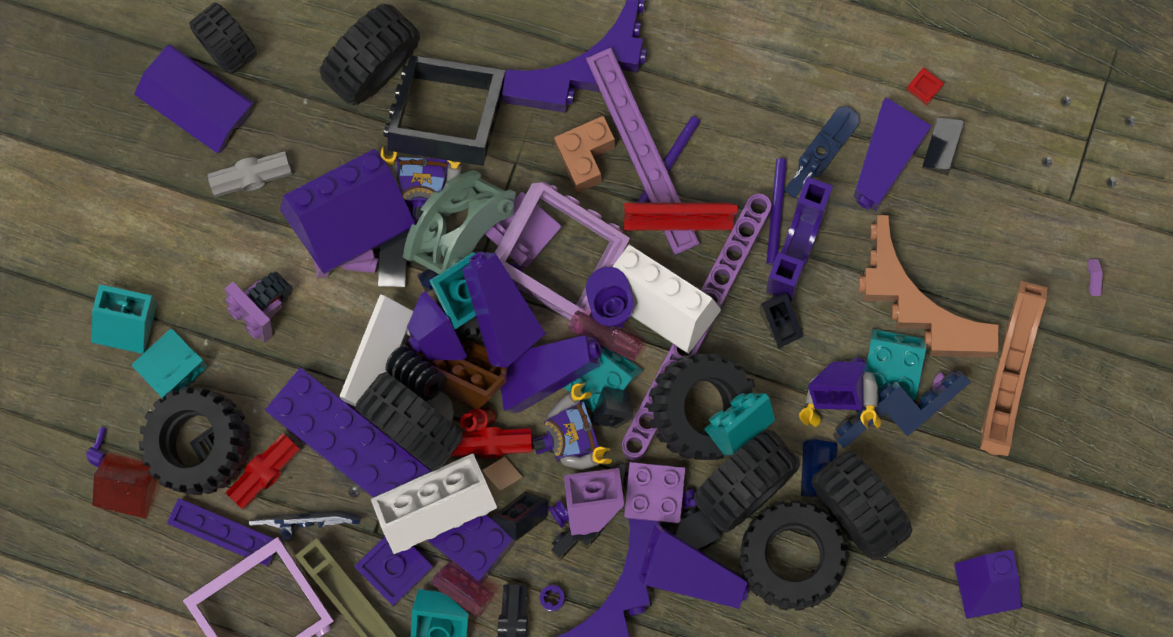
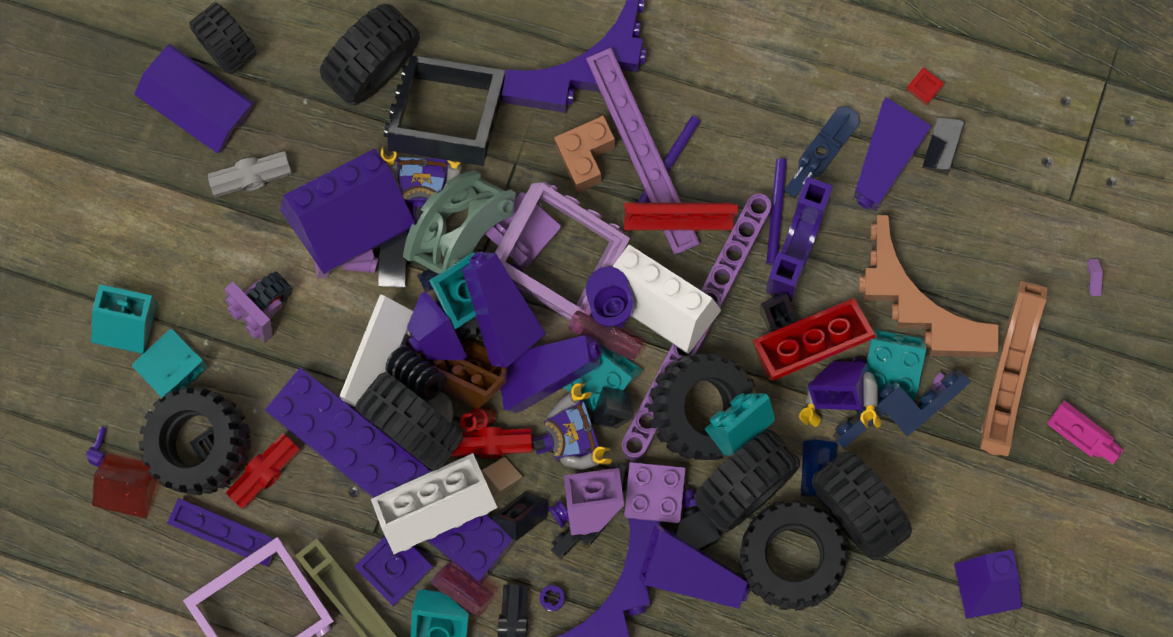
dark blue piece [249,511,362,541] -> none
none -> red slope [753,298,876,381]
none -> dark pink hinge [1047,400,1123,464]

